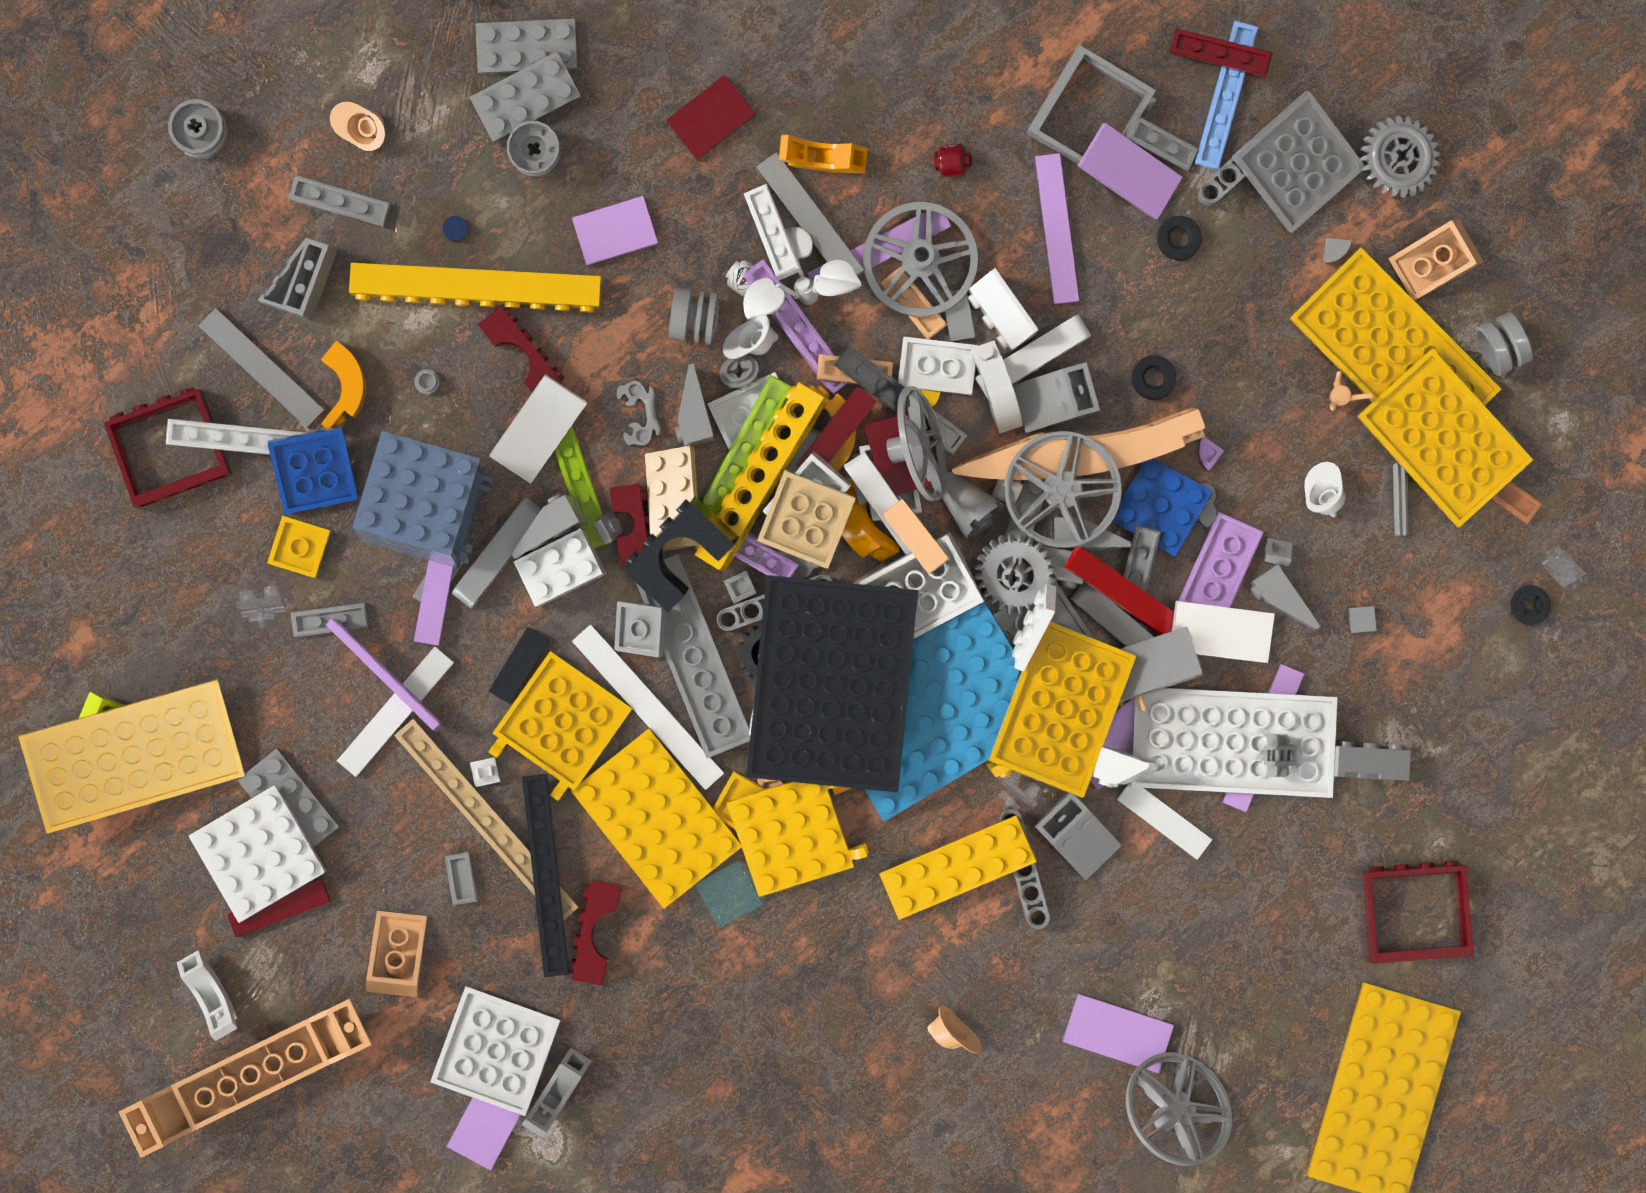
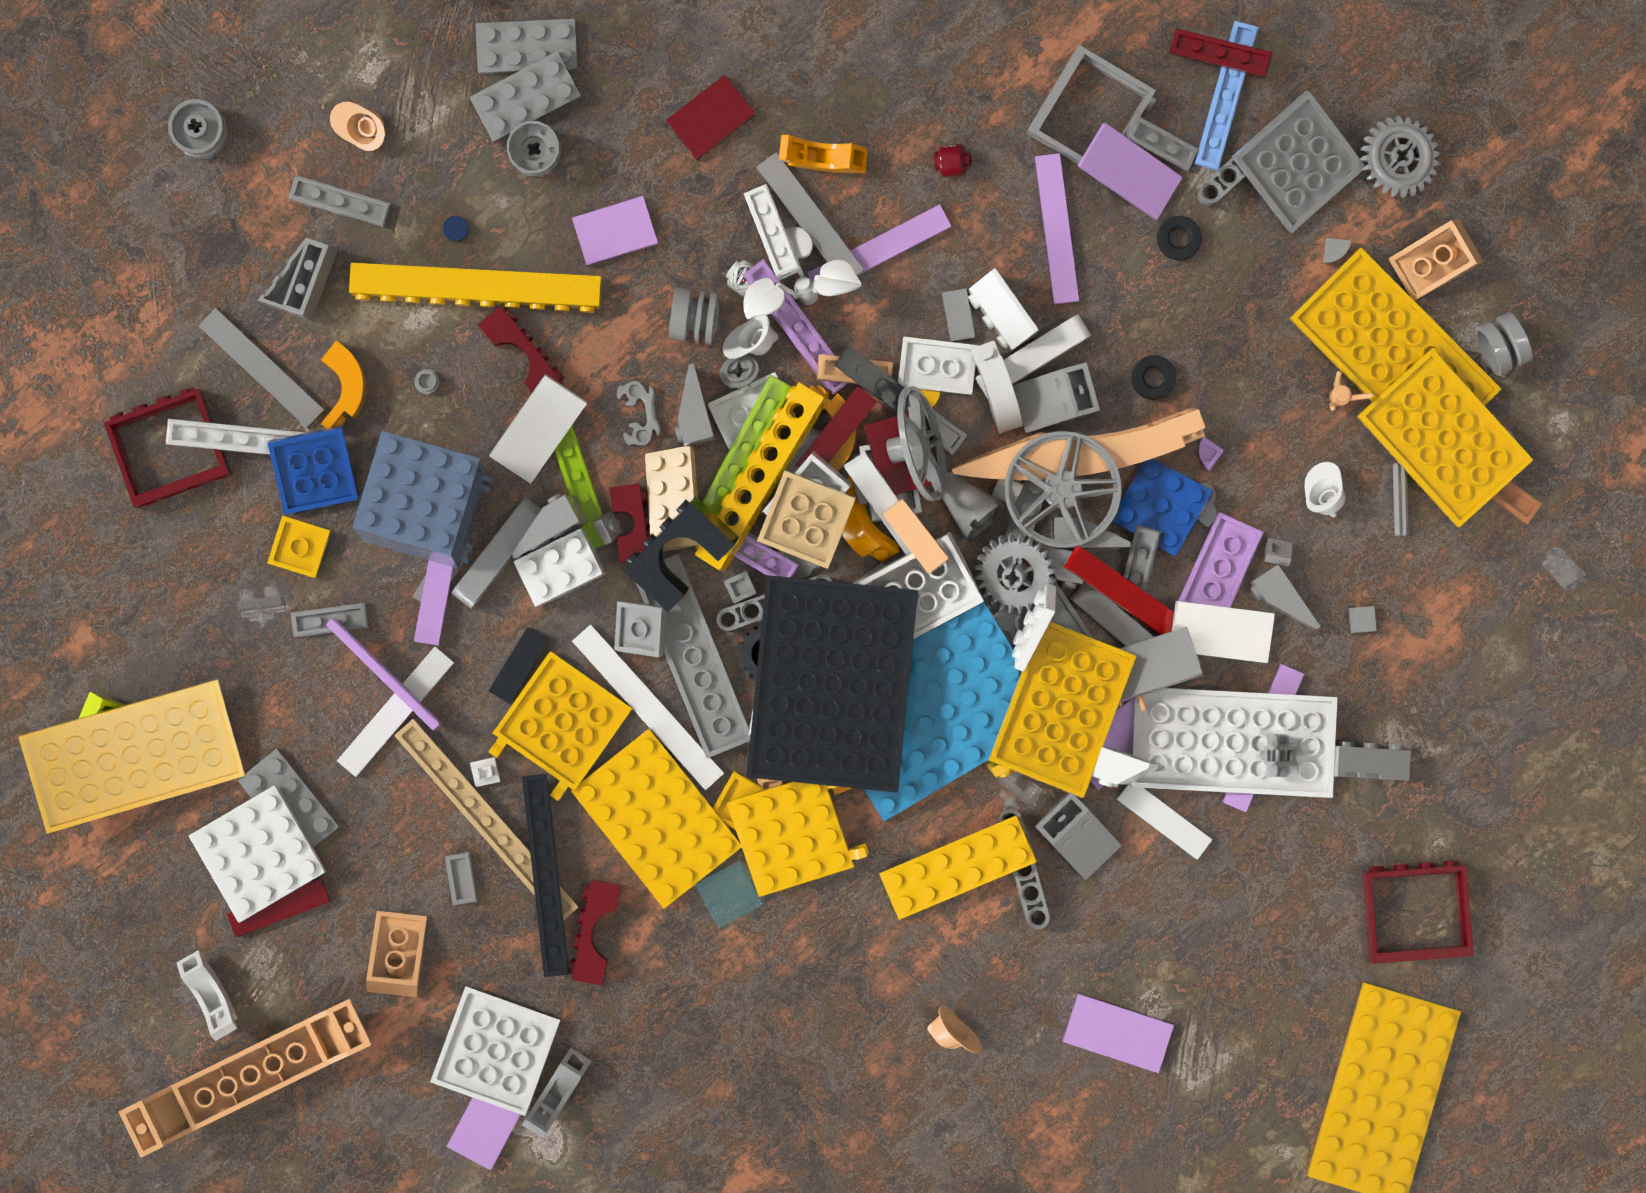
light grey wheel [863,202,978,317] -> none
light nougat tile [881,267,947,340] -> none
light grey wheel [1126,1052,1232,1166] -> none
black gear [1510,585,1551,625] -> none

